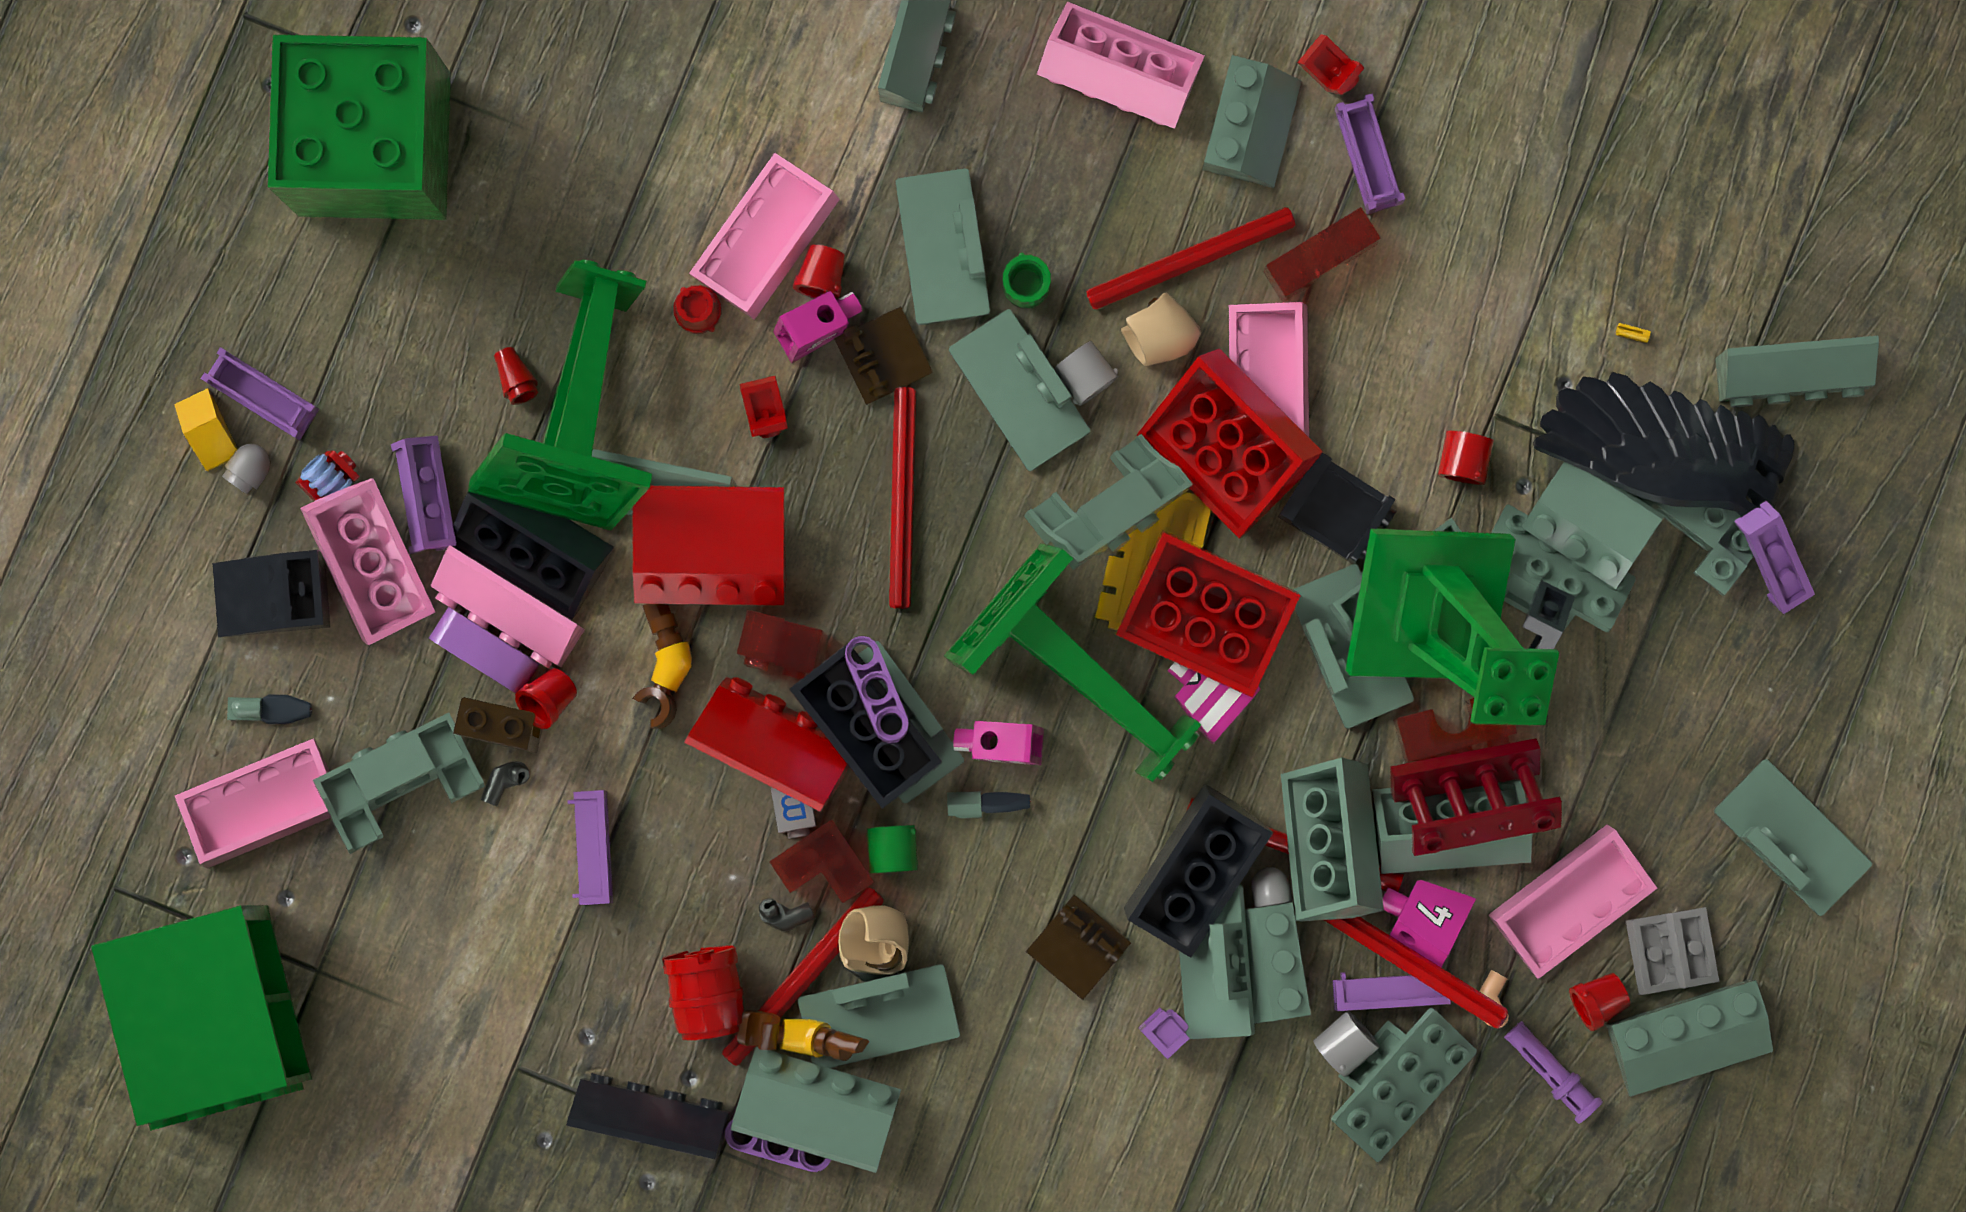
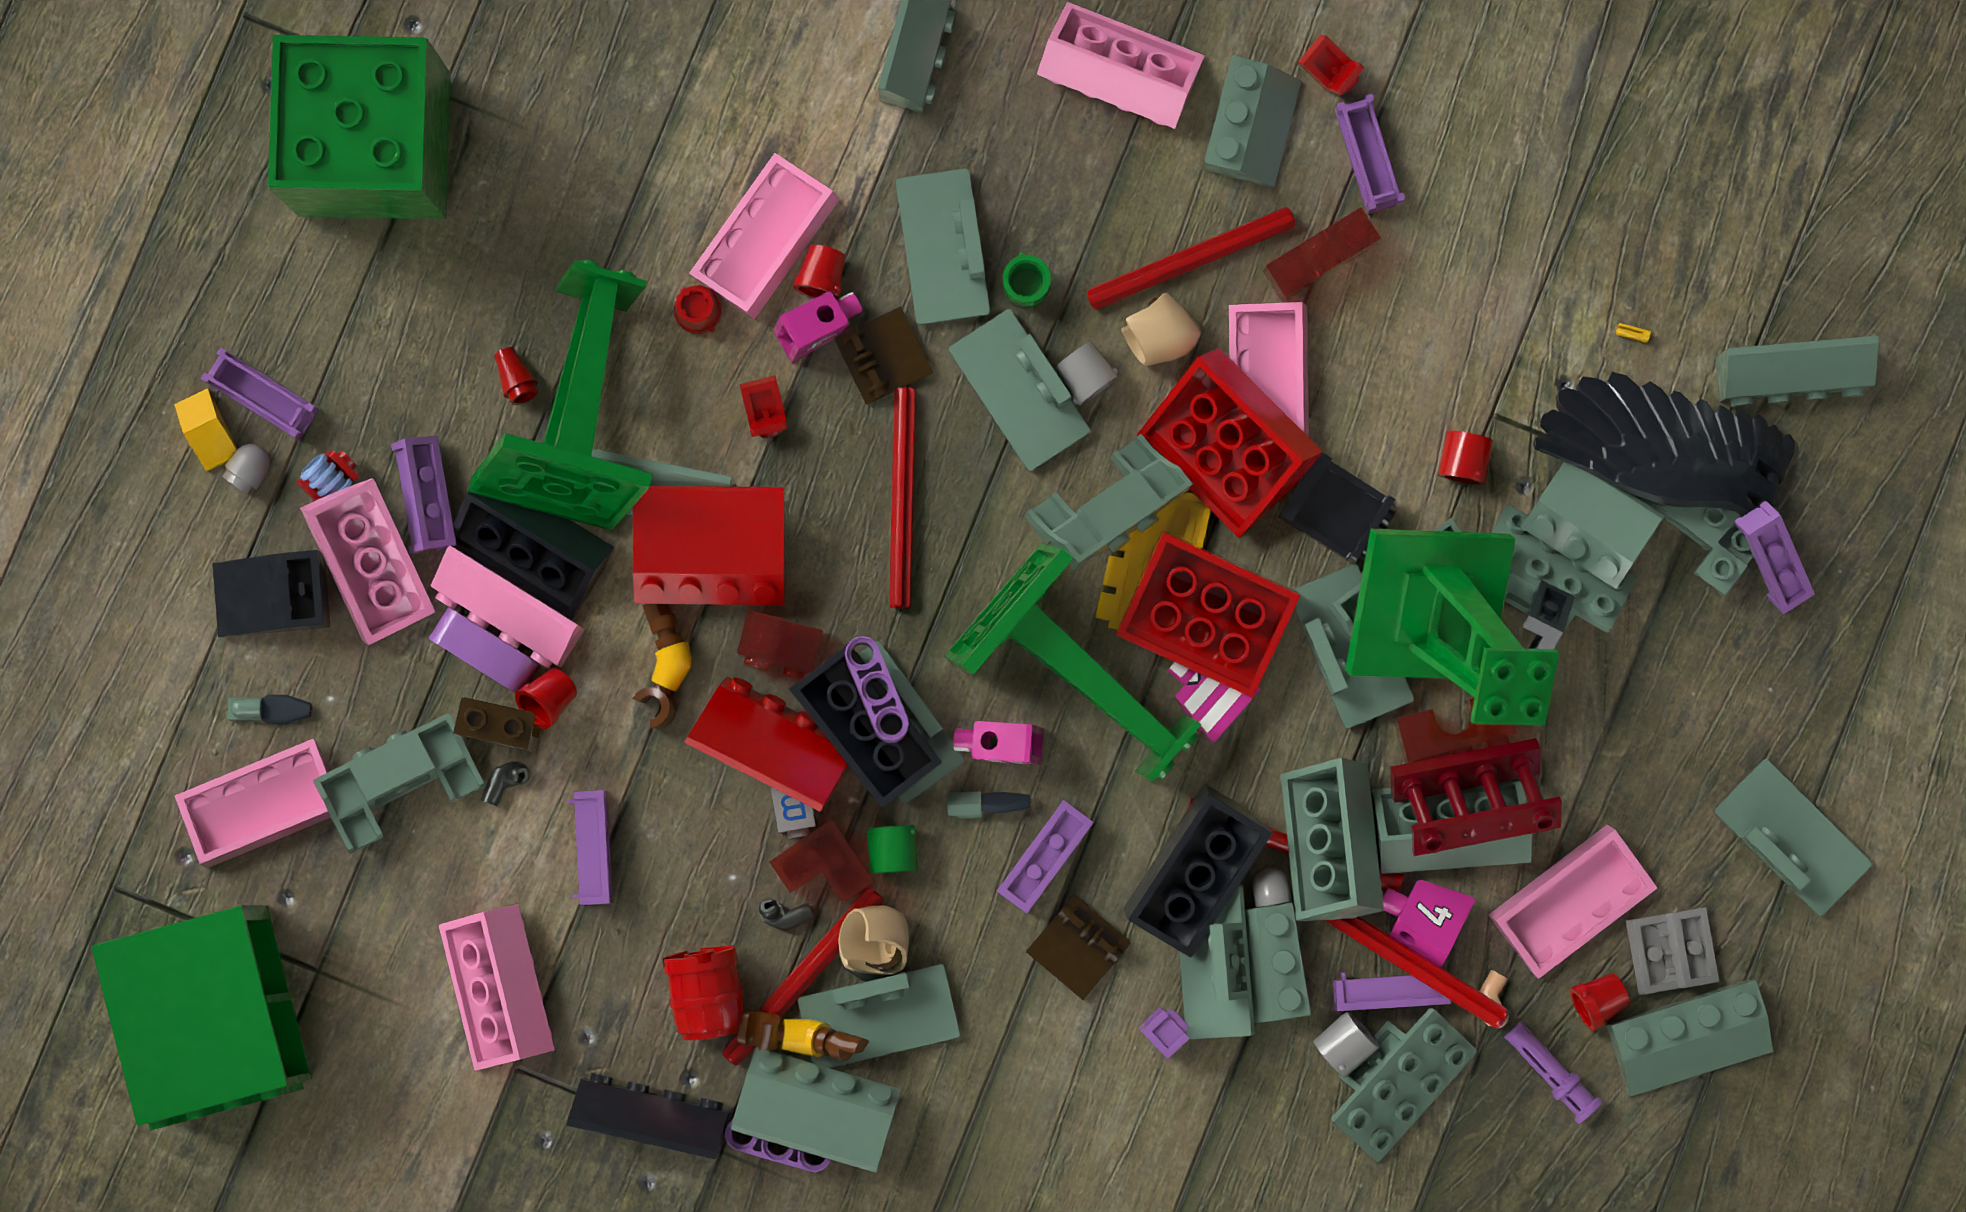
none -> bright pink slope [439,904,554,1071]
none -> medium lavender container [996,800,1094,913]

